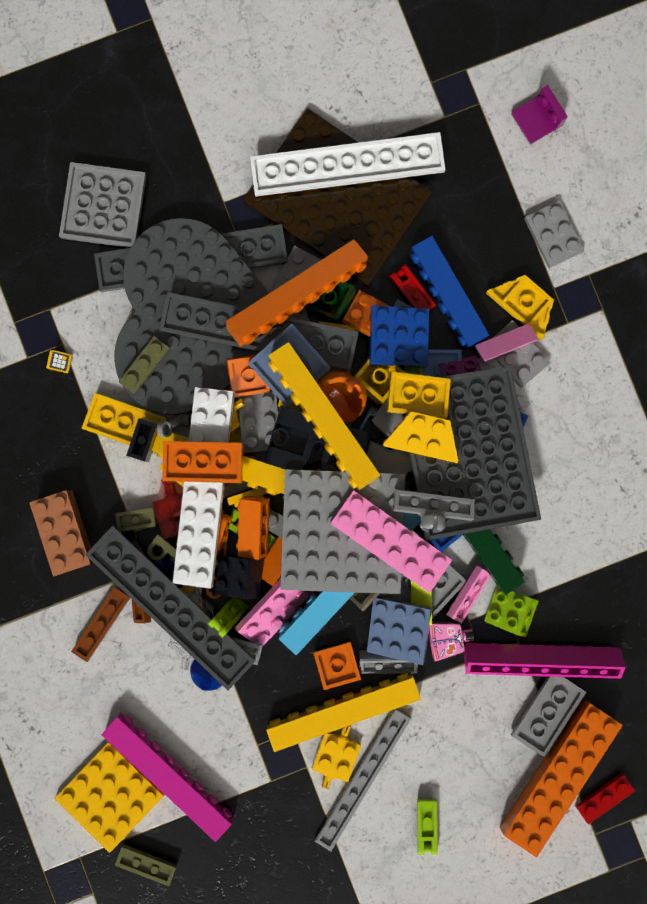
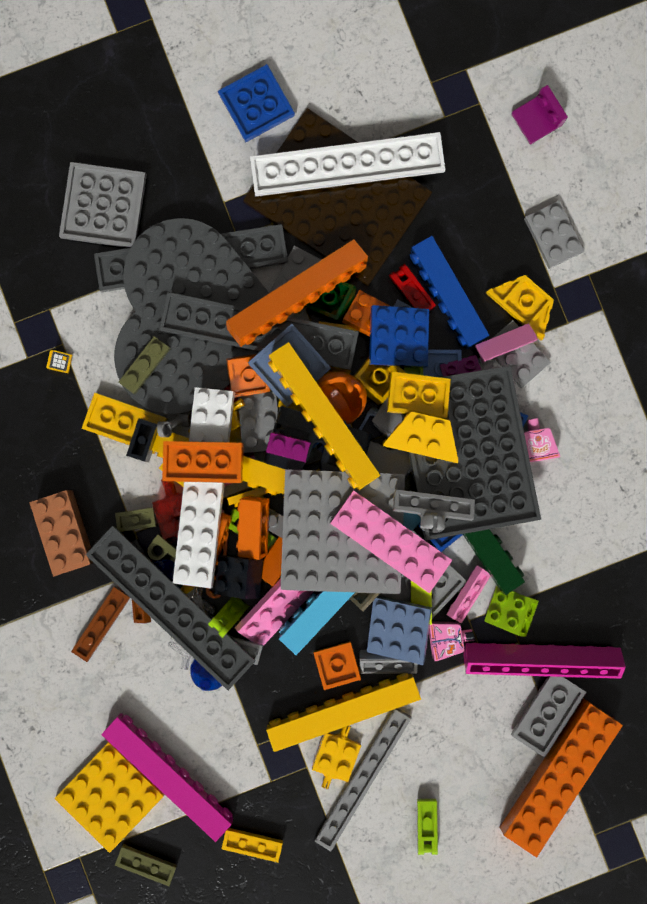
red plate [575,773,635,825] -> none
none -> blue plate [218,64,295,143]
none -> yellow plate [221,828,283,863]
none -> magenta brick [266,432,310,462]
none -> bright pink torso [524,418,560,462]

